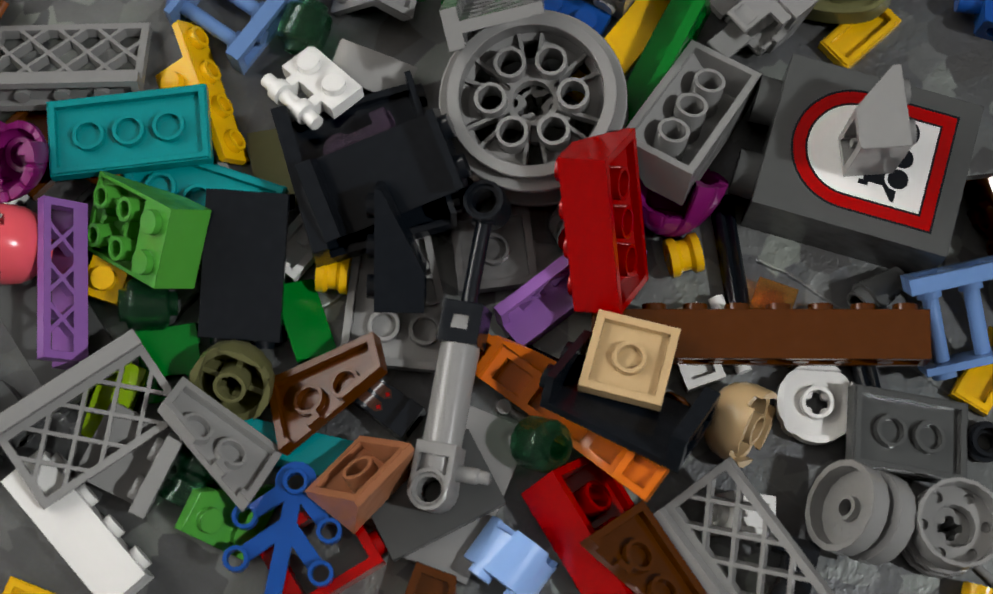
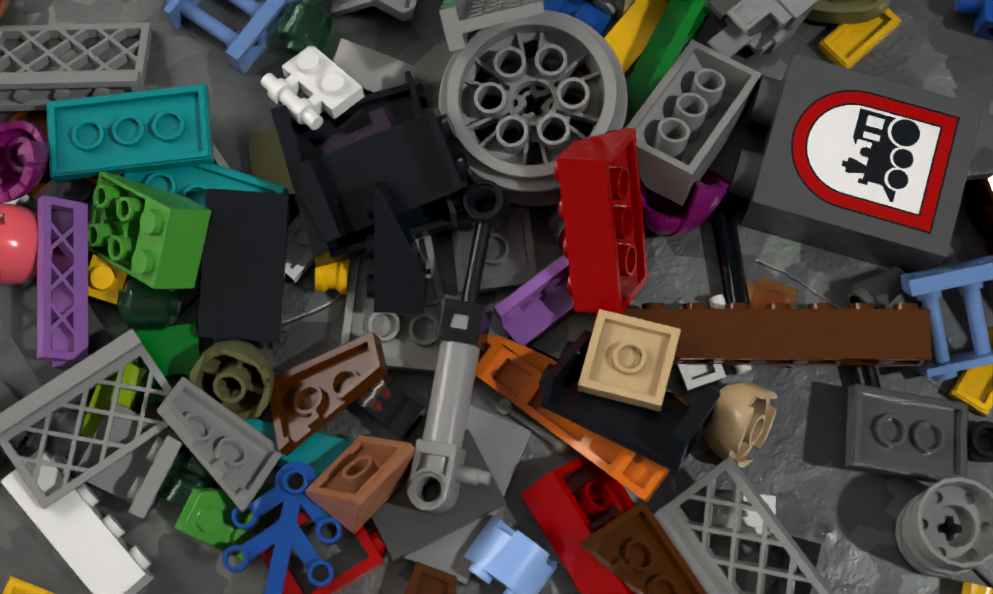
yellow bracket [155,20,249,165] -> none
green slope [282,279,337,365] -> none
clear green head [510,416,572,473] -> none
yellow wheel [662,232,705,279] -> none
white plate [774,366,853,445] -> none
light grey wheel [805,460,917,565] -> none
light grey slope [838,64,917,177] -> none

